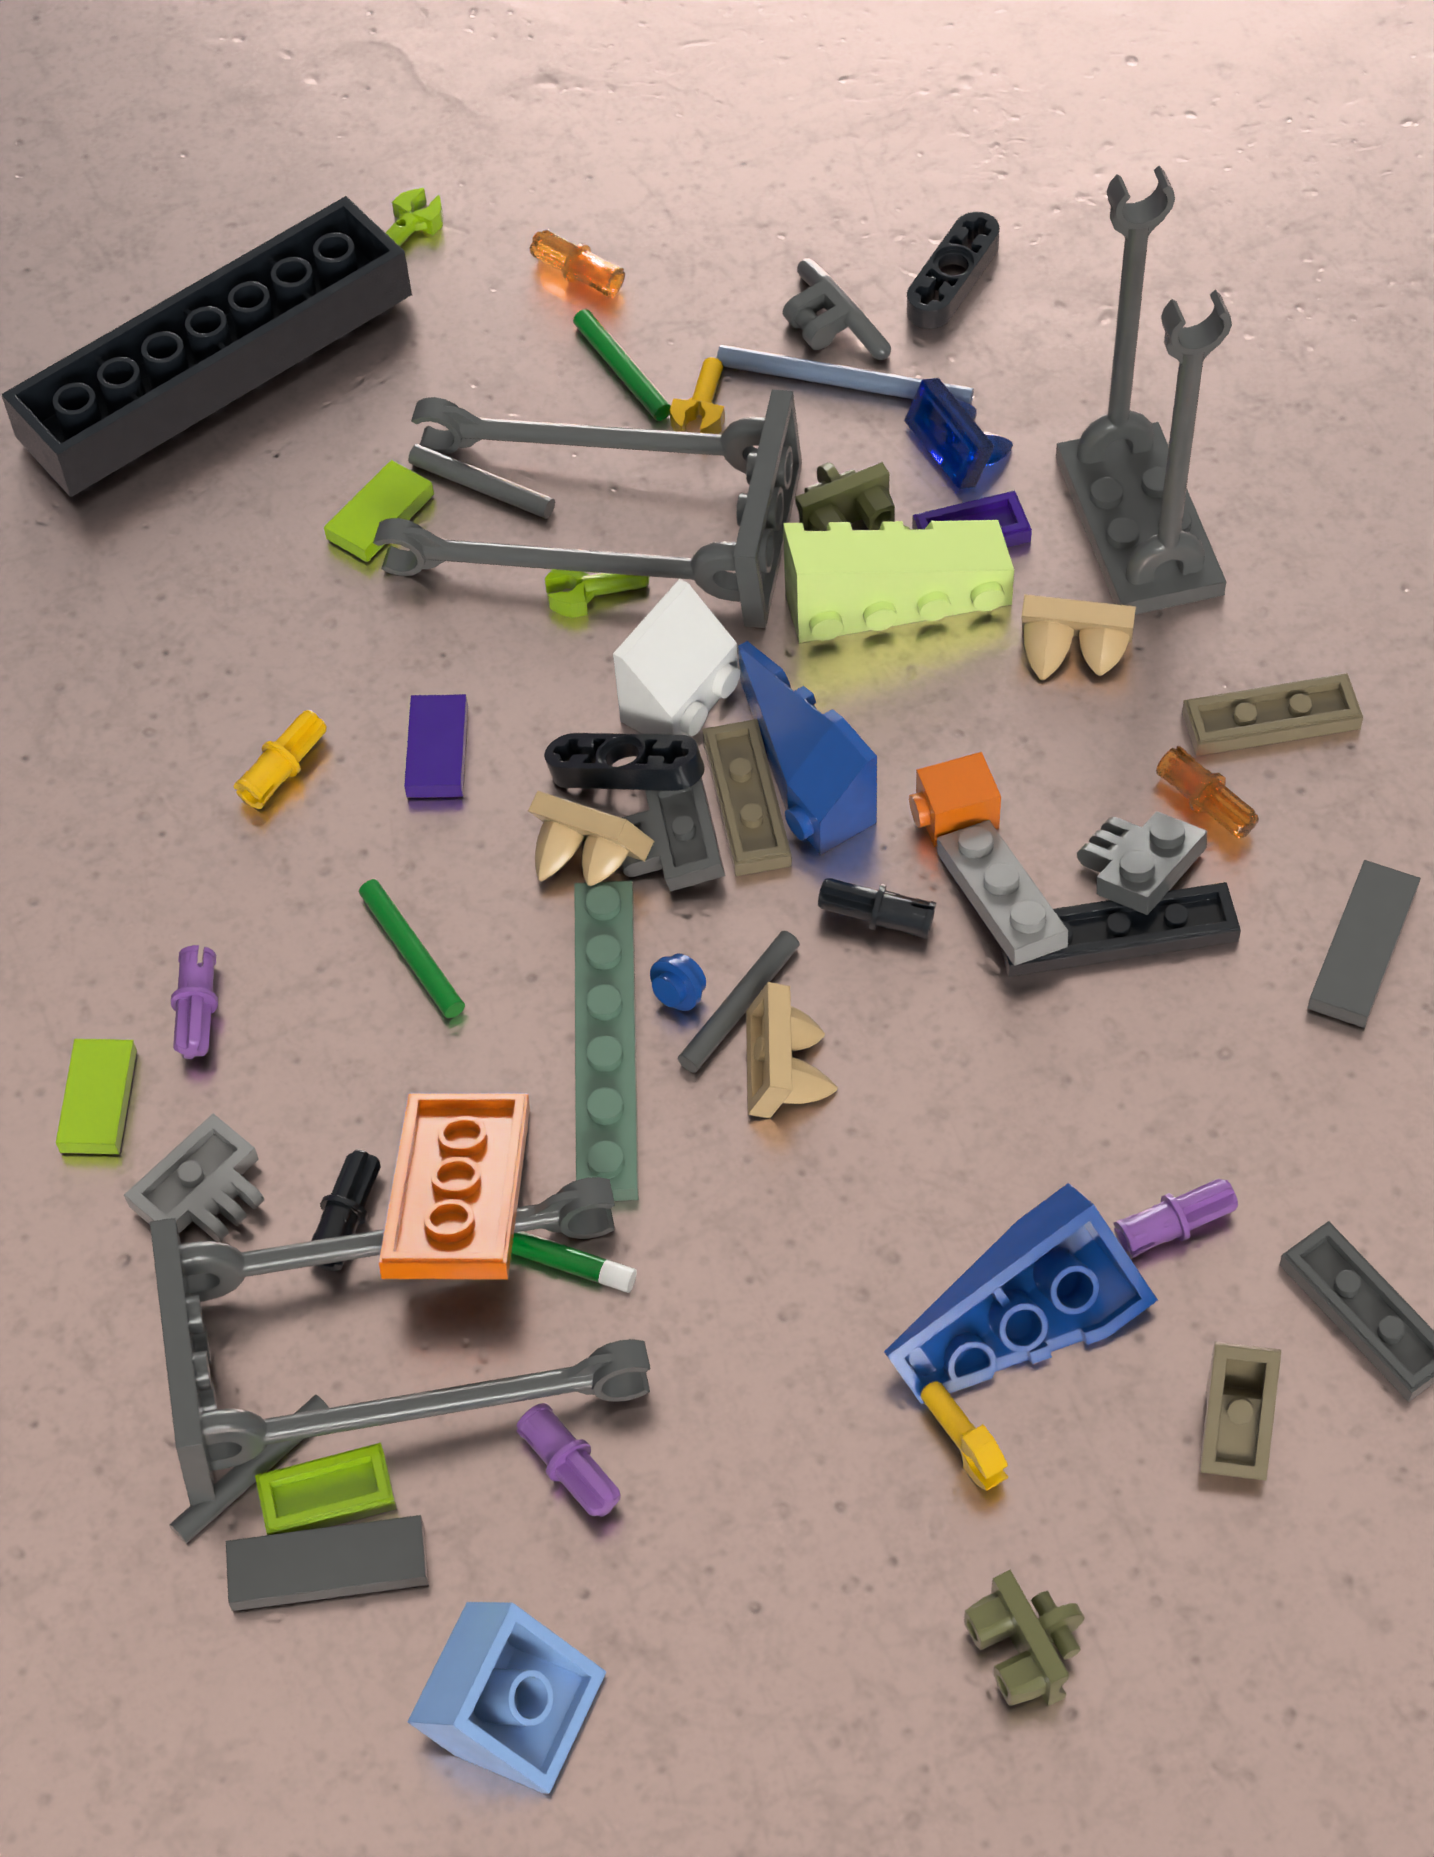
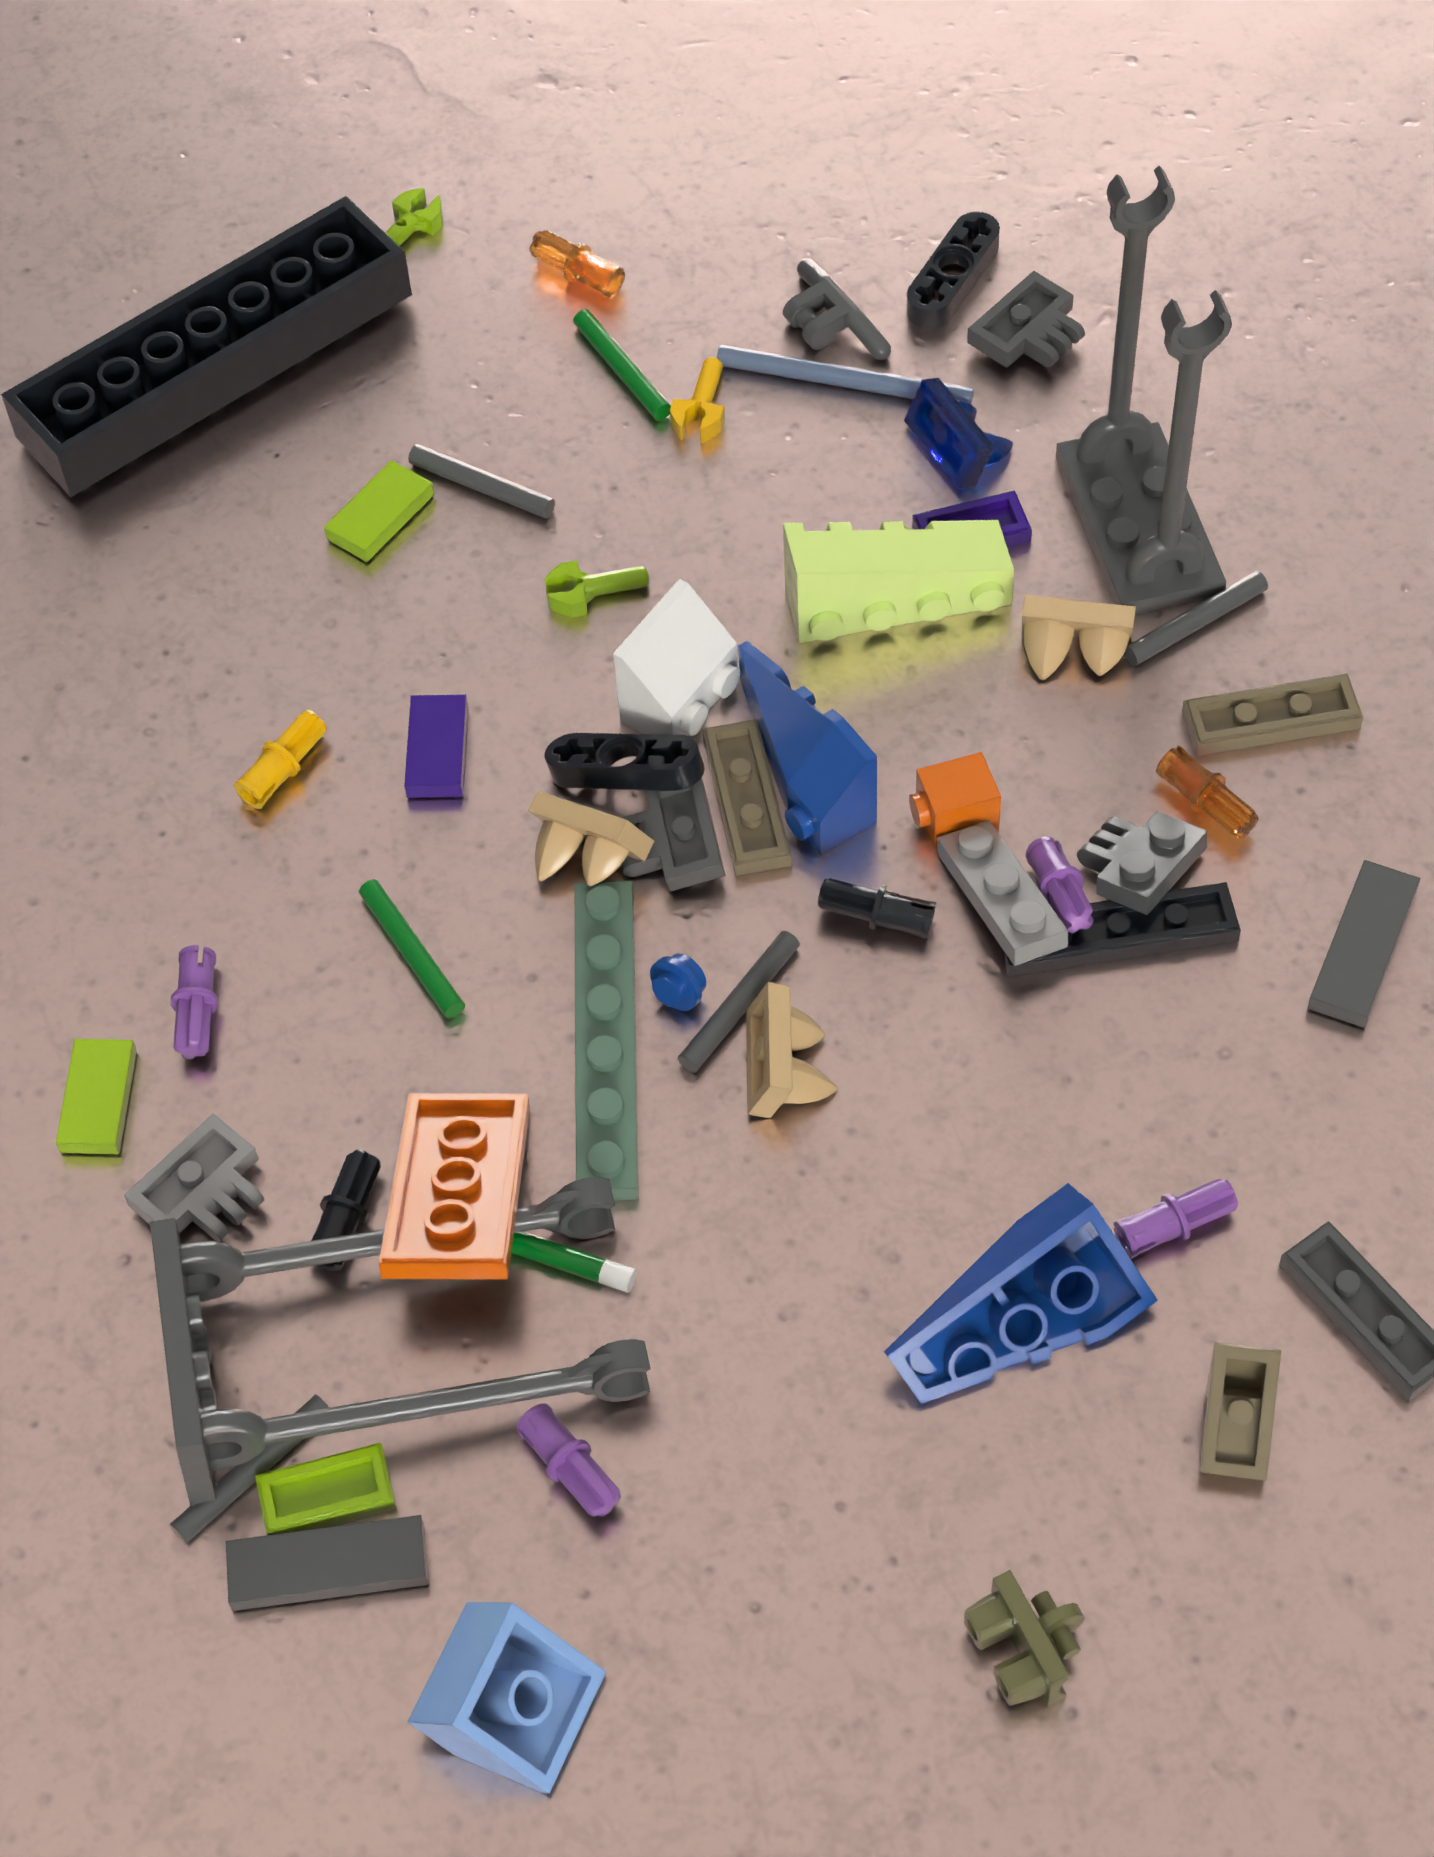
dark grey piece [373,389,802,628] -> none
olive hips [795,462,895,531] -> none
yellow bar [920,1381,1009,1491] -> none
none -> dark grey hinge [967,271,1085,367]
none -> medium lavender axle [1025,836,1094,933]
none -> dark grey bar [1124,571,1268,666]

